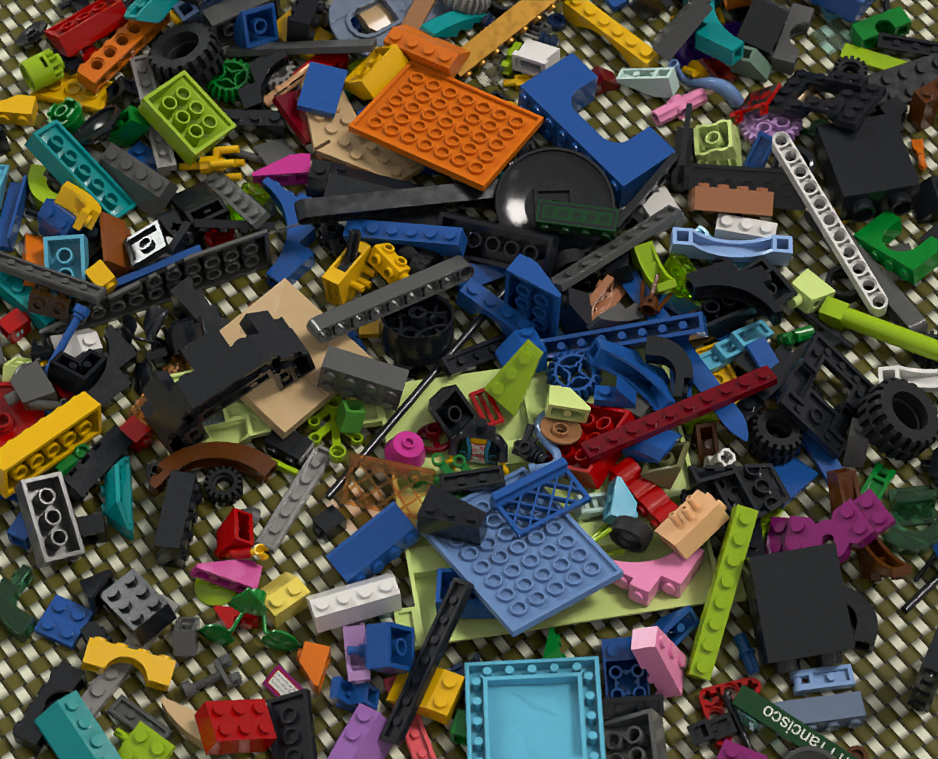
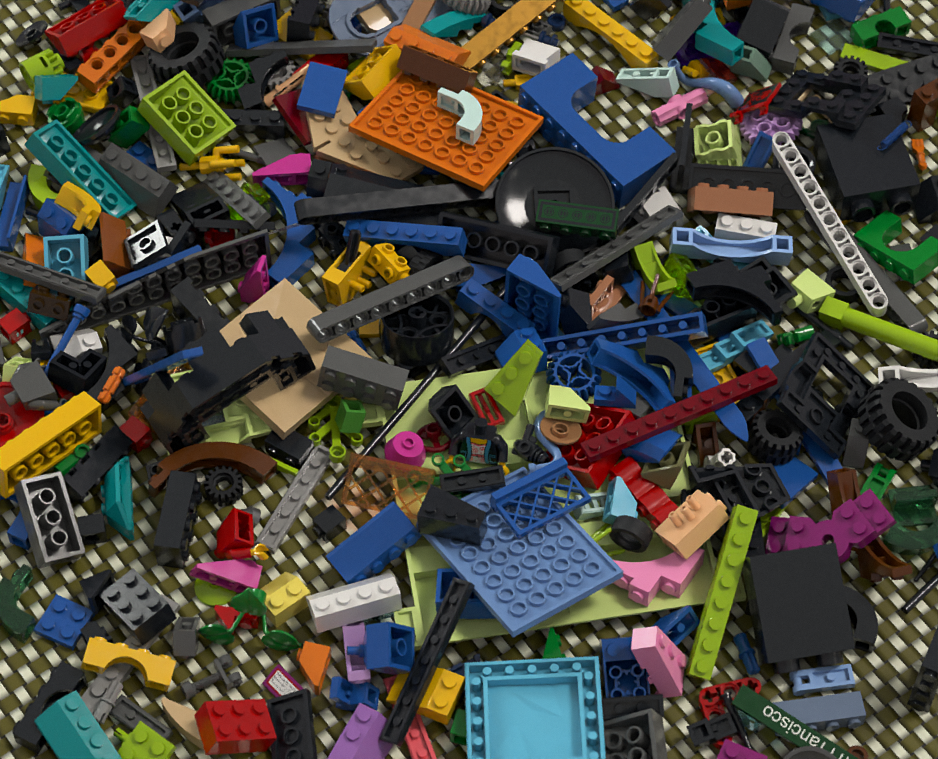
none -> teal slope [34,74,78,104]
none -> light grey axle [93,680,123,724]
none -> orange axle [97,366,126,404]
none -> blue tile [122,346,204,386]
none -> light nougat slope [139,8,176,53]
none -> dark pink slope [238,255,270,303]
none -> reddish brown brick [397,45,478,94]
none -> light aqua arch [437,87,482,146]
none -> blue piece [877,121,912,150]

